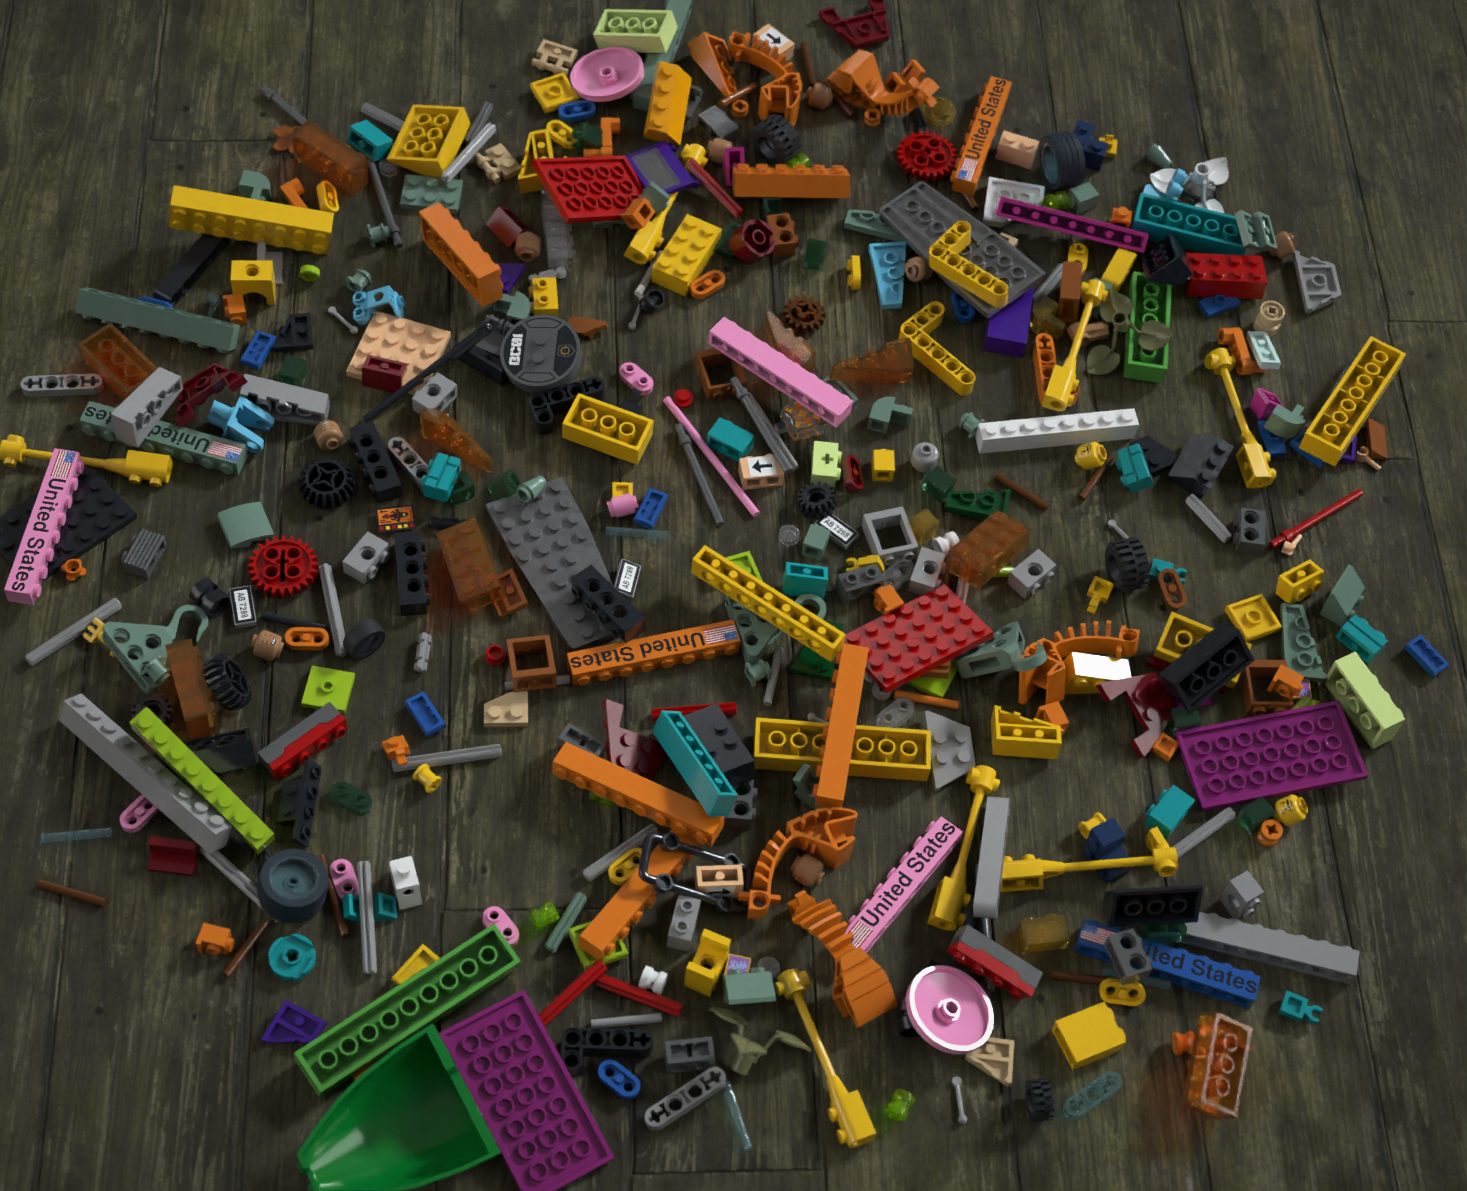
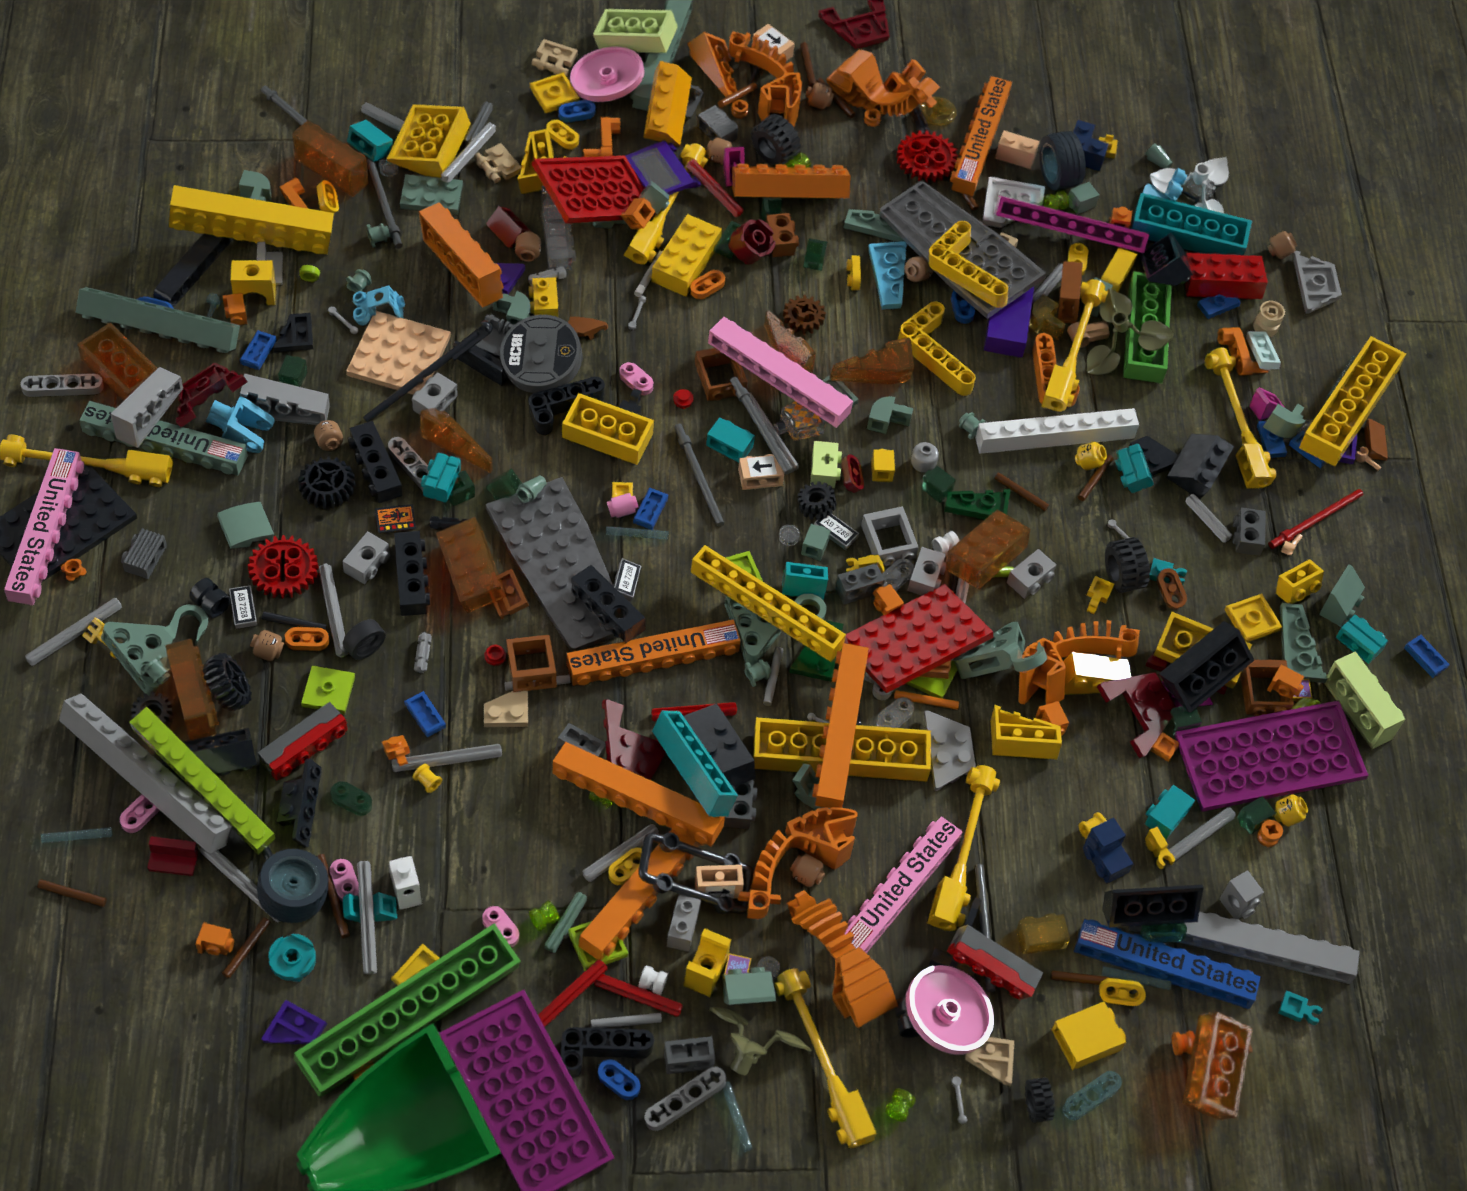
dark orange plate [273,126,308,154] -> none
dark red panel [362,355,407,393] -> none
clear green brick [572,122,603,150] -> none
black wheel [639,289,665,314] -> none
bright pink piece [663,396,760,517] -> none
clear yellow brick [909,508,940,545] -> none
light grey beam [973,797,1010,919] -> none
yellow bar [1000,843,1178,892] -> none
dark grey brick [1104,928,1152,986] -> none
sand green slope [1235,210,1278,251] -> none

